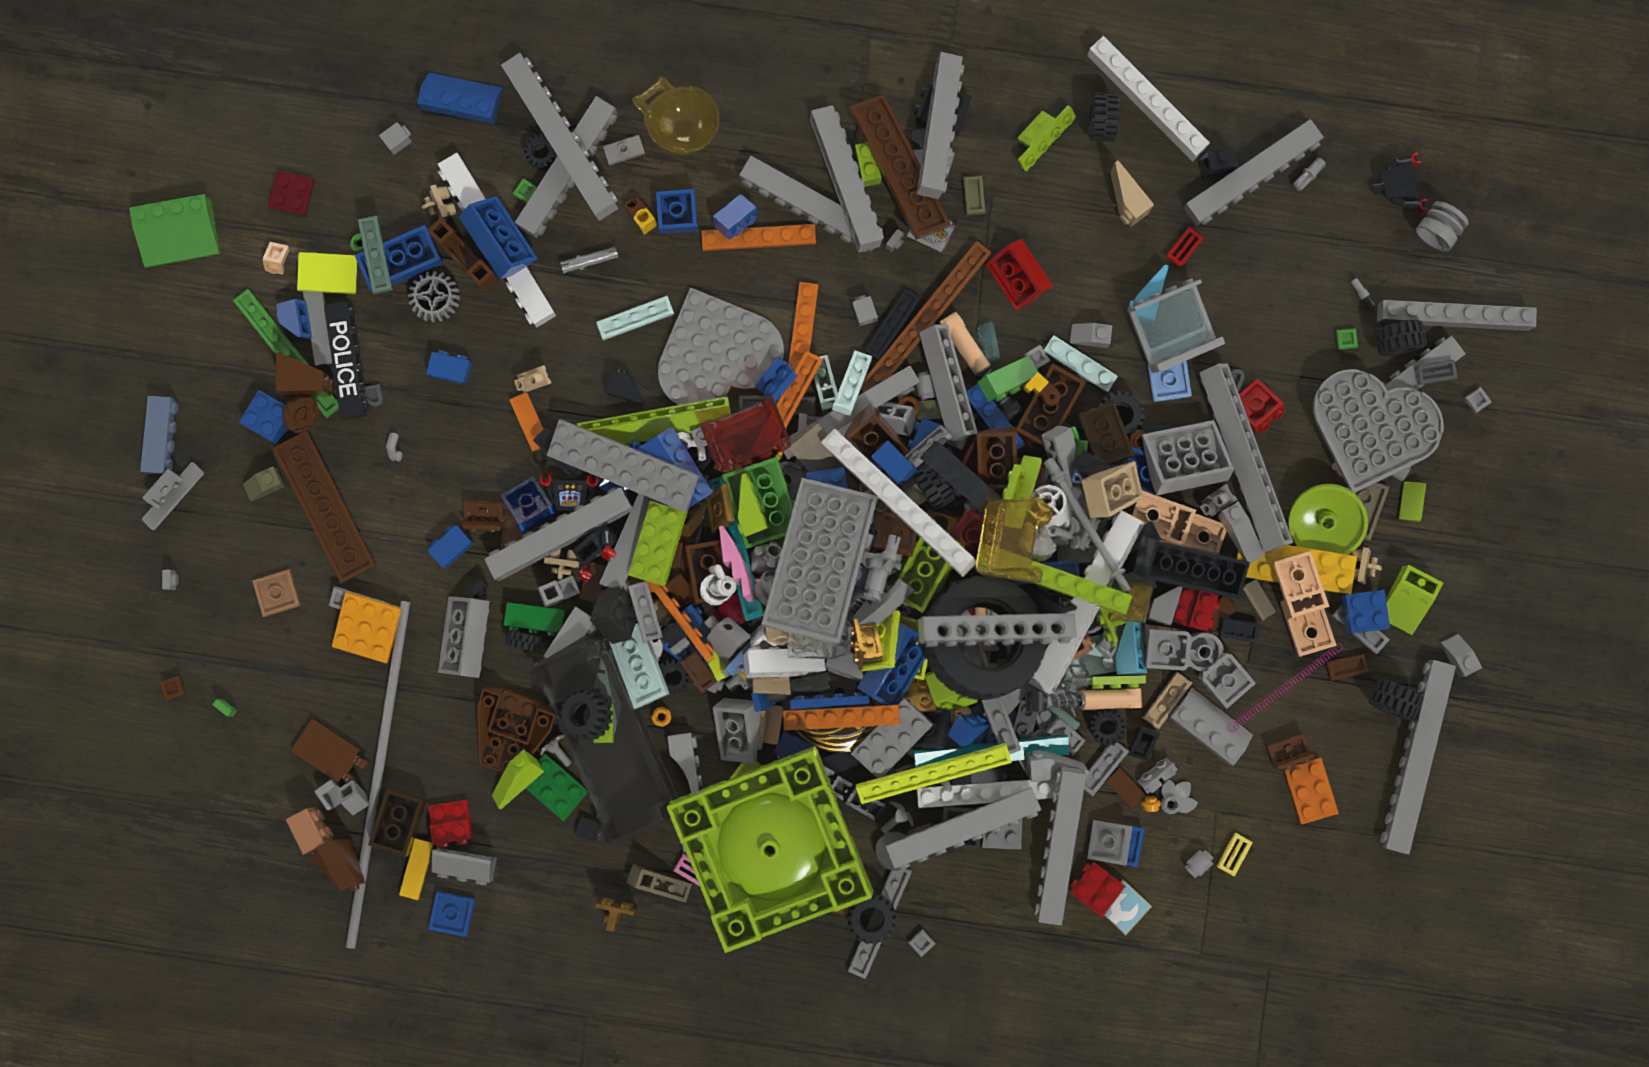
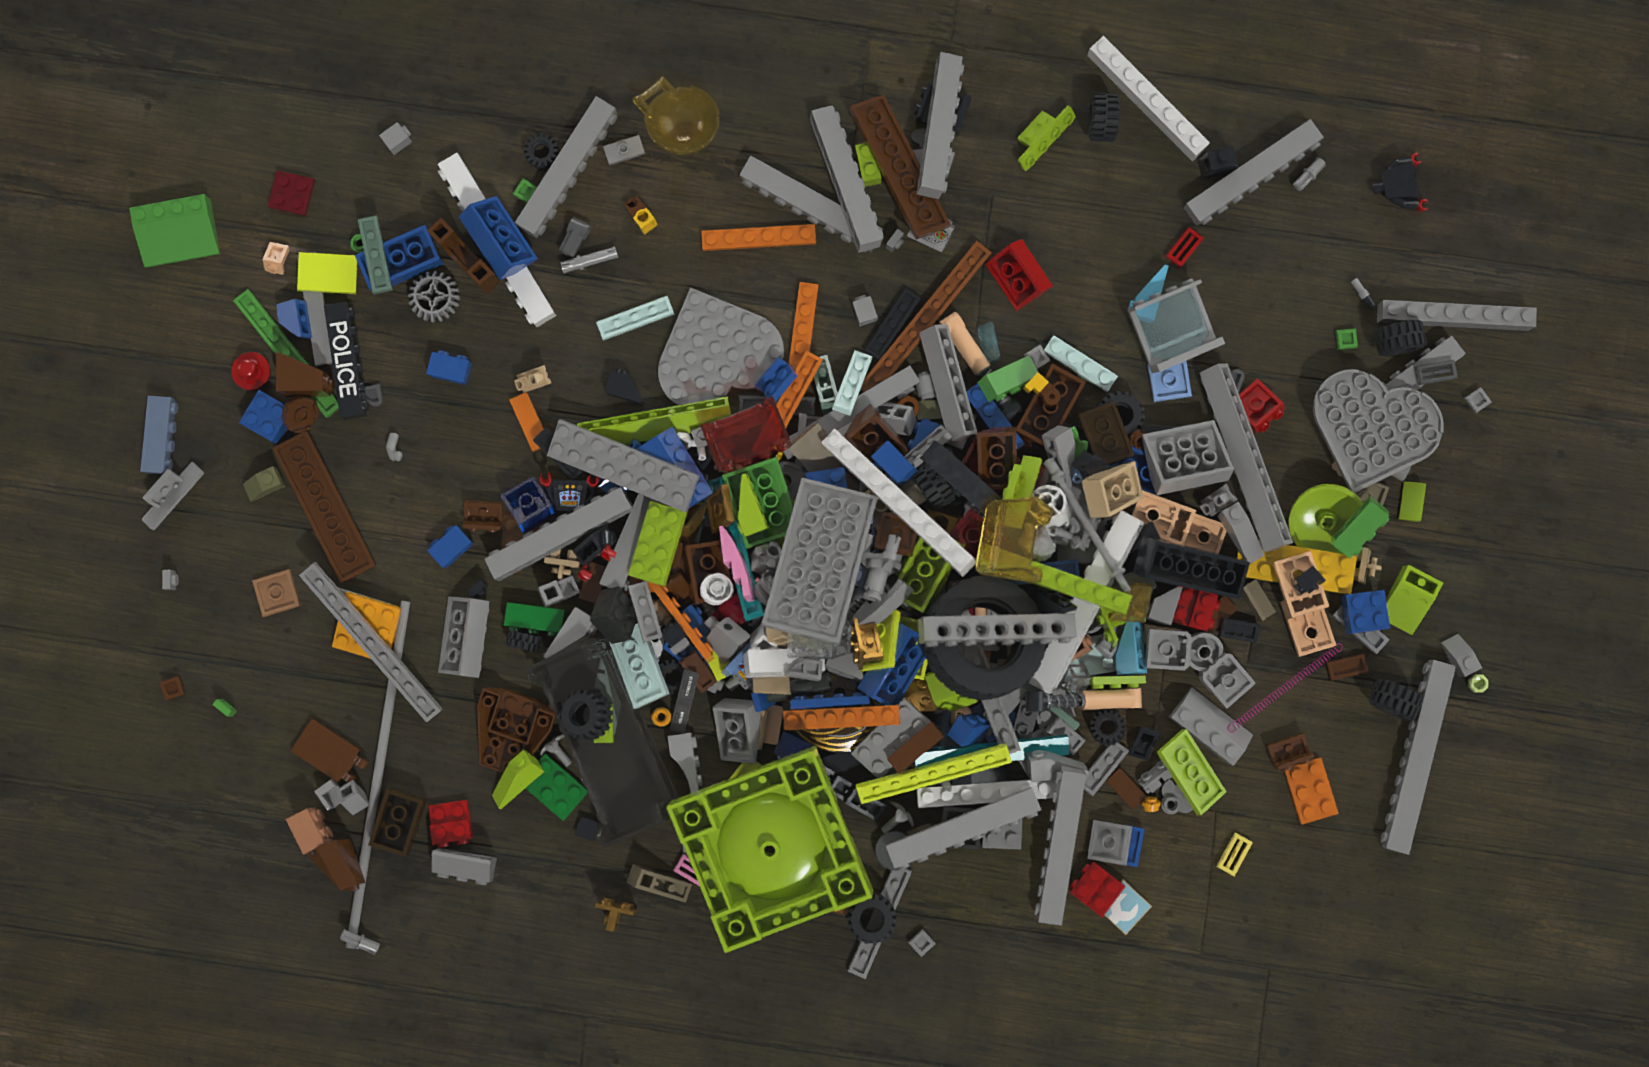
yellow tile [399,838,434,900] -> none
blue slope [417,72,503,125] -> none
tan hips [422,185,456,222] -> none
blue tile [428,891,475,937] -> none
light grey brick [501,53,619,221] -> none
blue brick [656,189,698,234] -> none
white plate [709,565,736,596] -> none
brick [713,194,757,240] -> none
olive tile [963,176,985,215] -> none
light grey slope [1070,323,1112,348] -> none
tan slope [1110,161,1154,227] -> none
tan tile [1142,672,1192,730] -> none
light grey brick [1185,850,1213,878] -> none
light grey wheel [1416,201,1469,251] -> none
none -> red plate [232,352,272,391]
none -> light grey plate [299,562,442,722]
none -> light grey axle [340,930,380,955]
none -> dark grey piece [559,217,591,258]
none -> flat silver sticker [670,669,699,734]
none -> light grey tile [784,658,823,681]
none -> reddish brown tile [887,721,944,774]
none -> lime plate [1157,729,1226,815]
none -> black brick [1292,566,1326,596]
none -> bright green brick [1331,496,1389,558]
none -> yellowish green tile [1468,674,1488,693]

